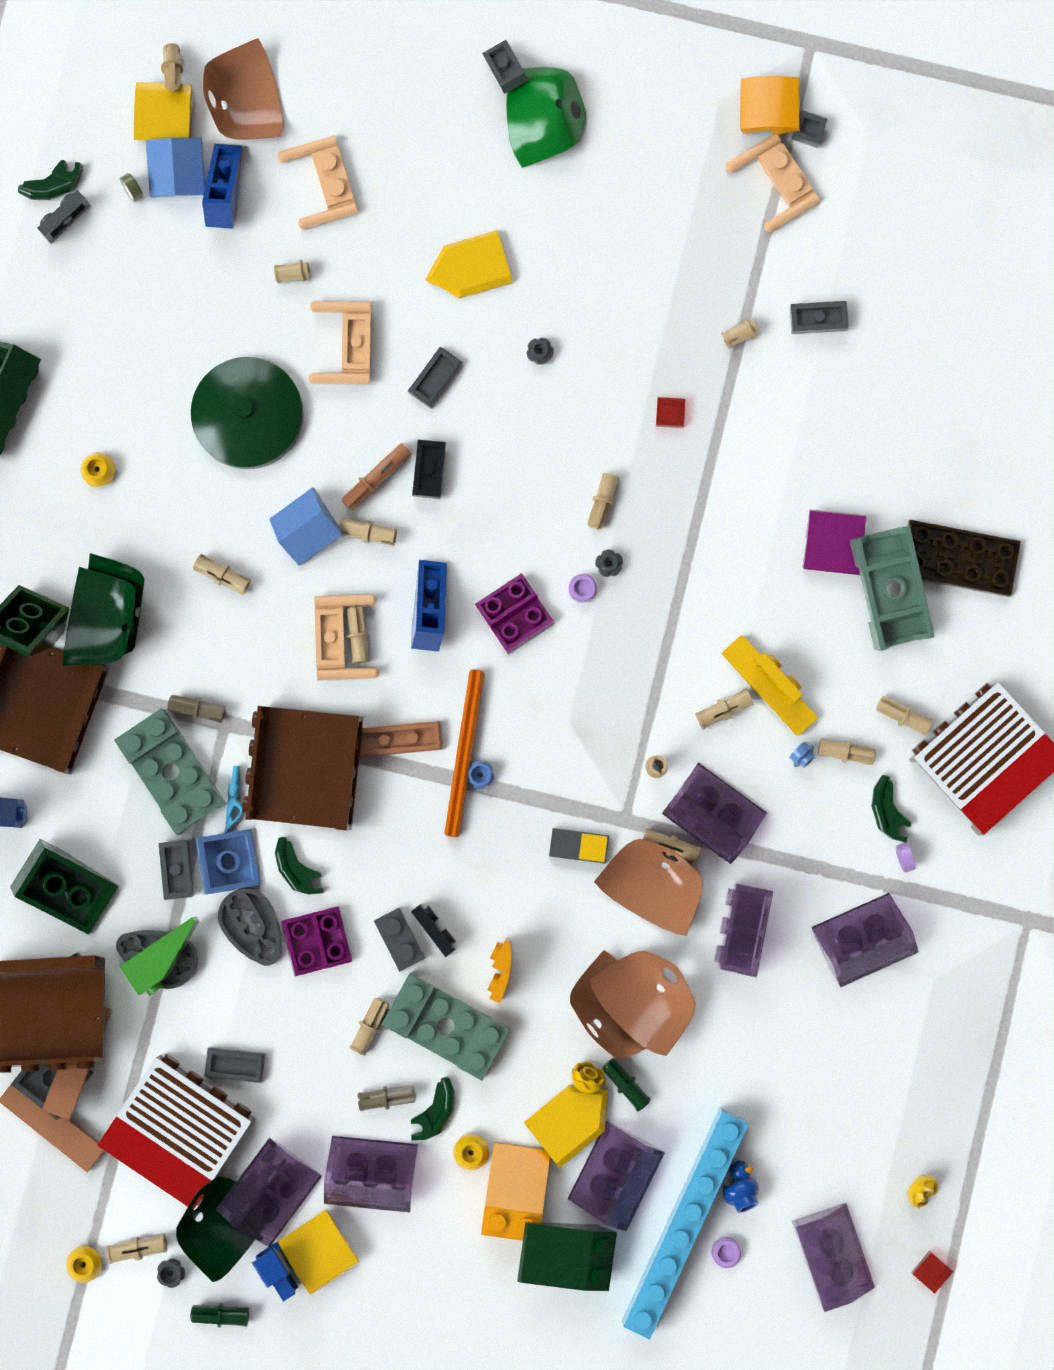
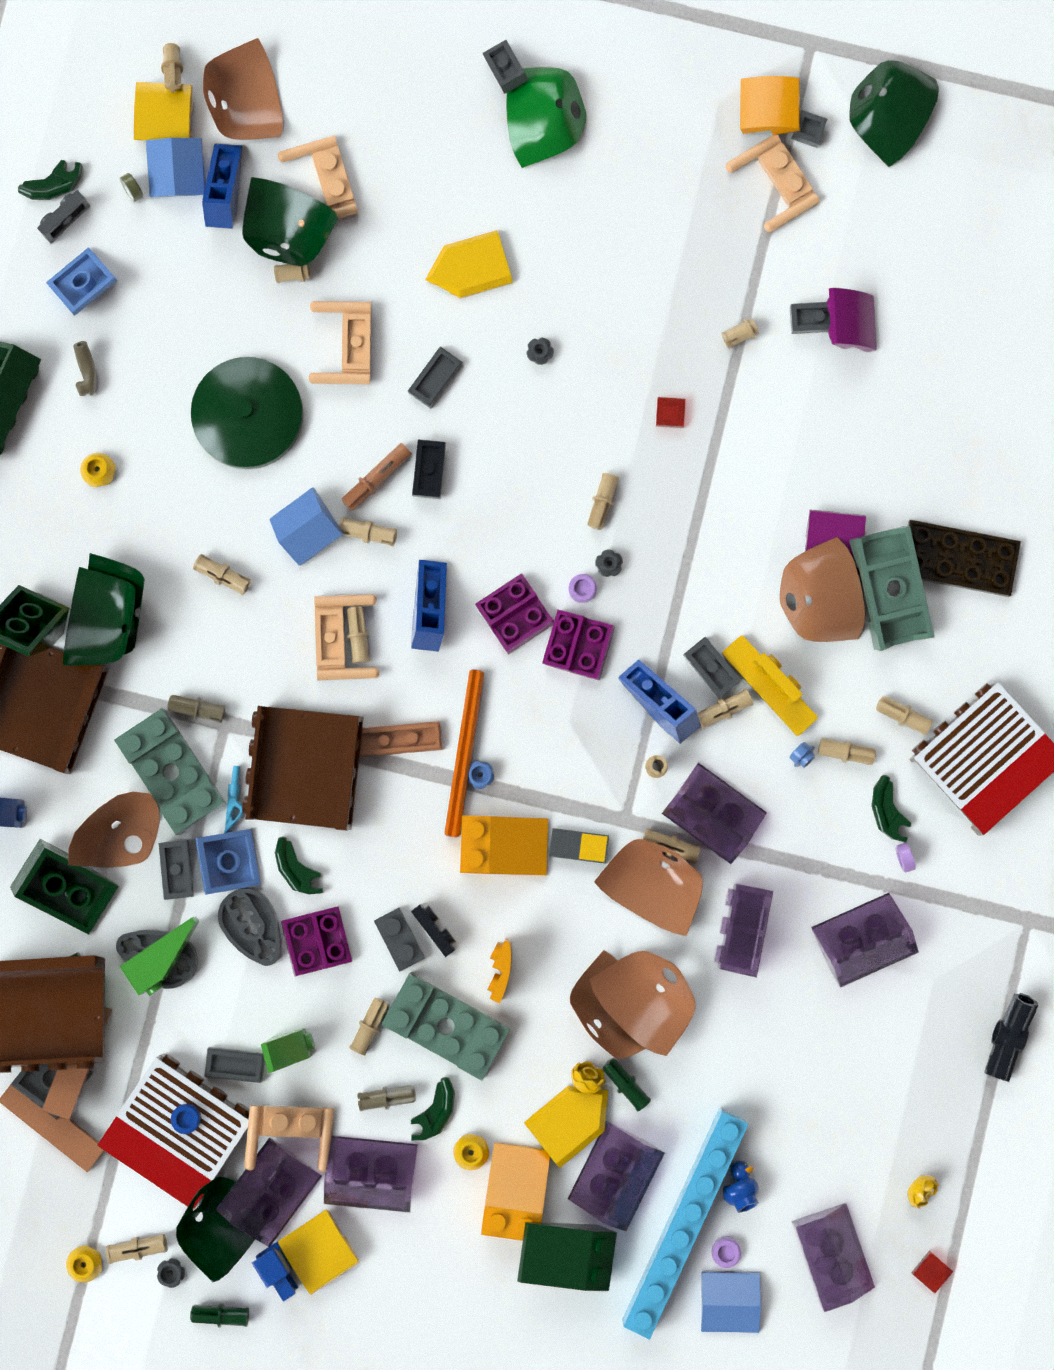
none -> medium blue slope [46,247,117,316]
none -> nougat piece [68,791,159,868]
none -> dark tan arm [73,341,97,396]
none -> blue tile [171,1104,201,1134]
none -> dark green piece [242,177,338,266]
none -> light nougat plate [244,1105,334,1172]
none -> bright green slope [261,1028,315,1073]
none -> light orange slope [460,815,548,876]
none -> magenta slope [542,610,615,681]
none -> slope [618,659,701,744]
none -> dark grey plate [683,636,741,699]
none -> medium blue slope [701,1272,761,1333]
none -> nougat piece [779,537,865,642]
none -> magenta slope [827,288,877,352]
none -> dark green piece [849,60,939,167]
none -> black piece [984,993,1038,1082]

